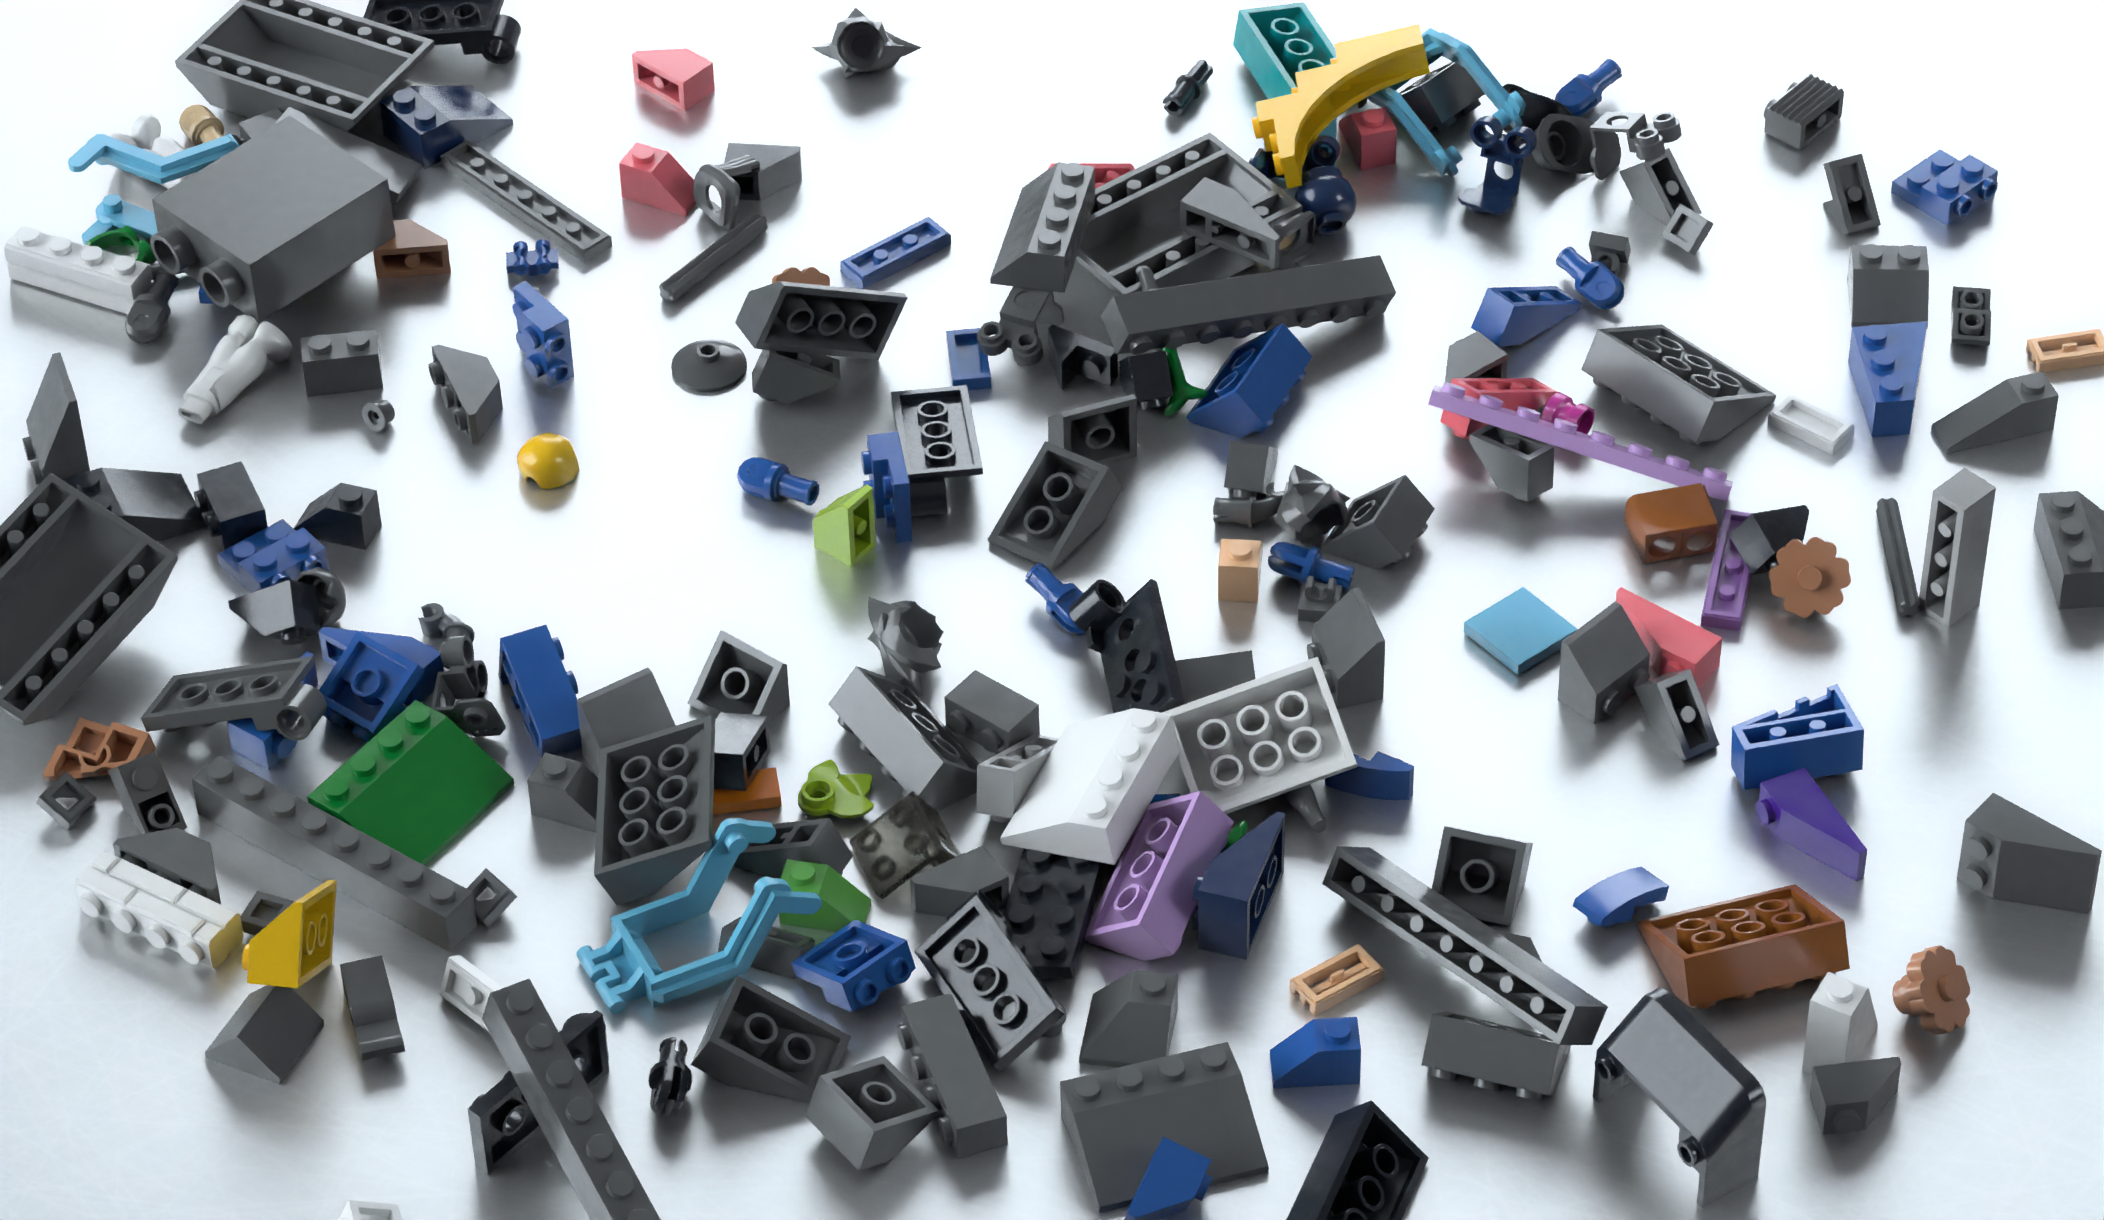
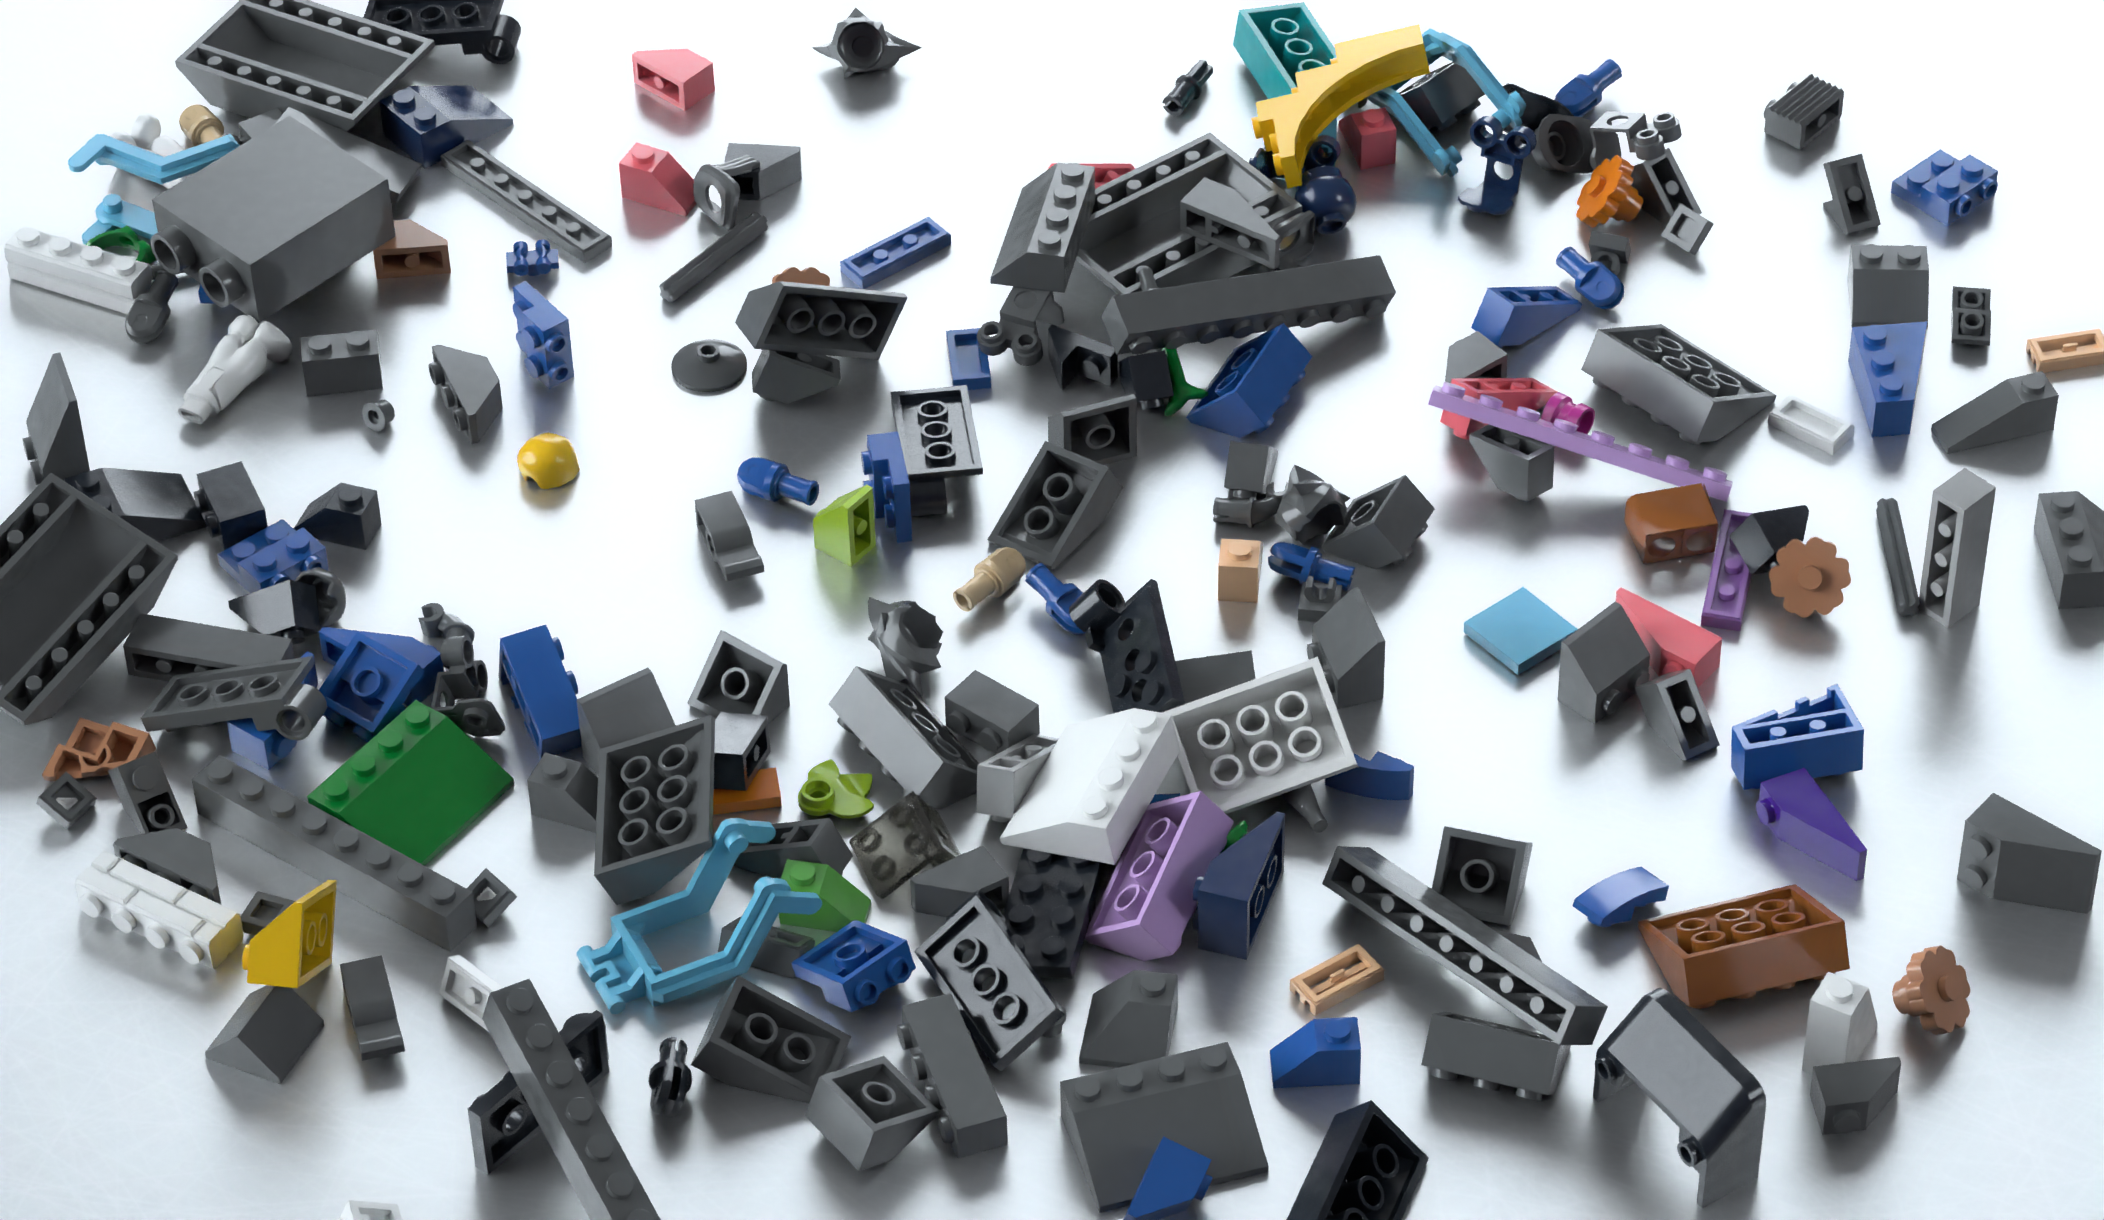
none -> dark grey brick [123,613,295,682]
none -> dark grey piece [694,490,765,582]
none -> tan arm [953,547,1026,612]
none -> orange plant [1576,155,1643,228]

